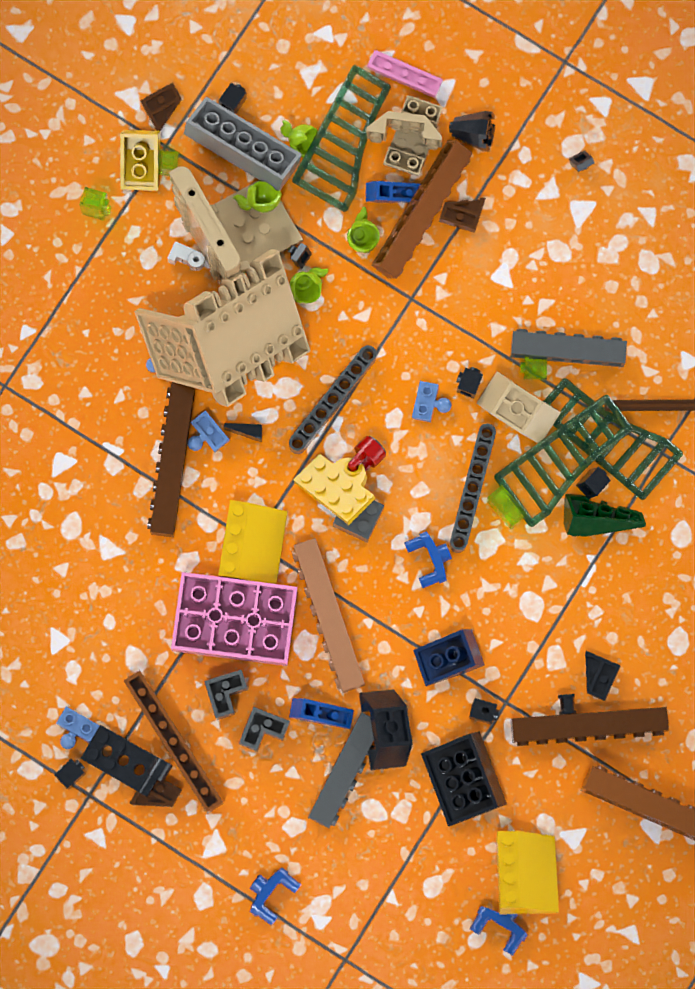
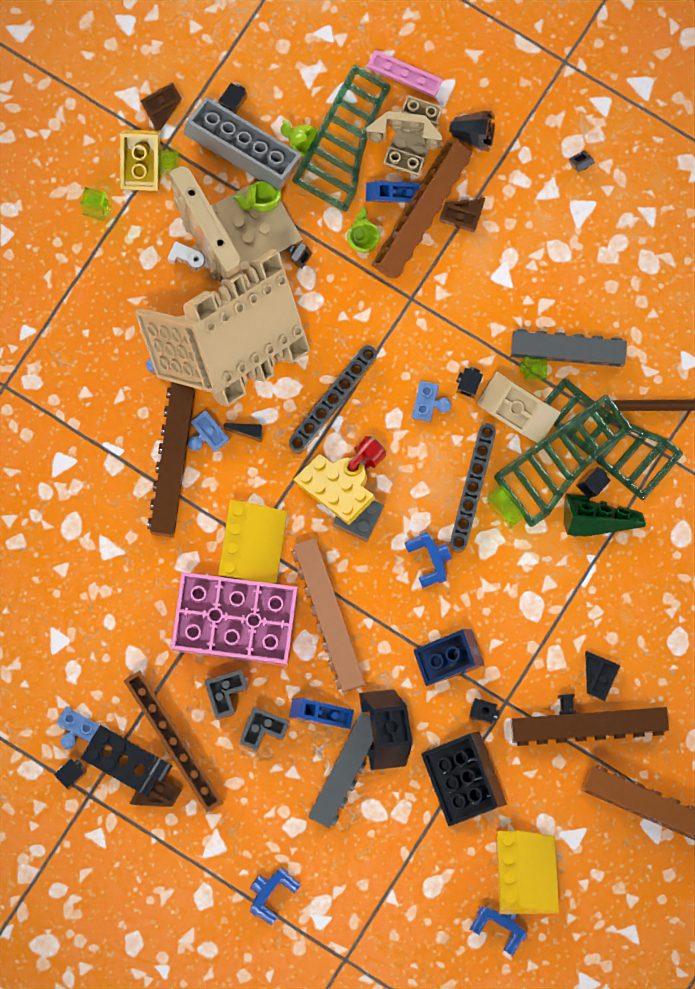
lime hair [289,267,329,304] -> none

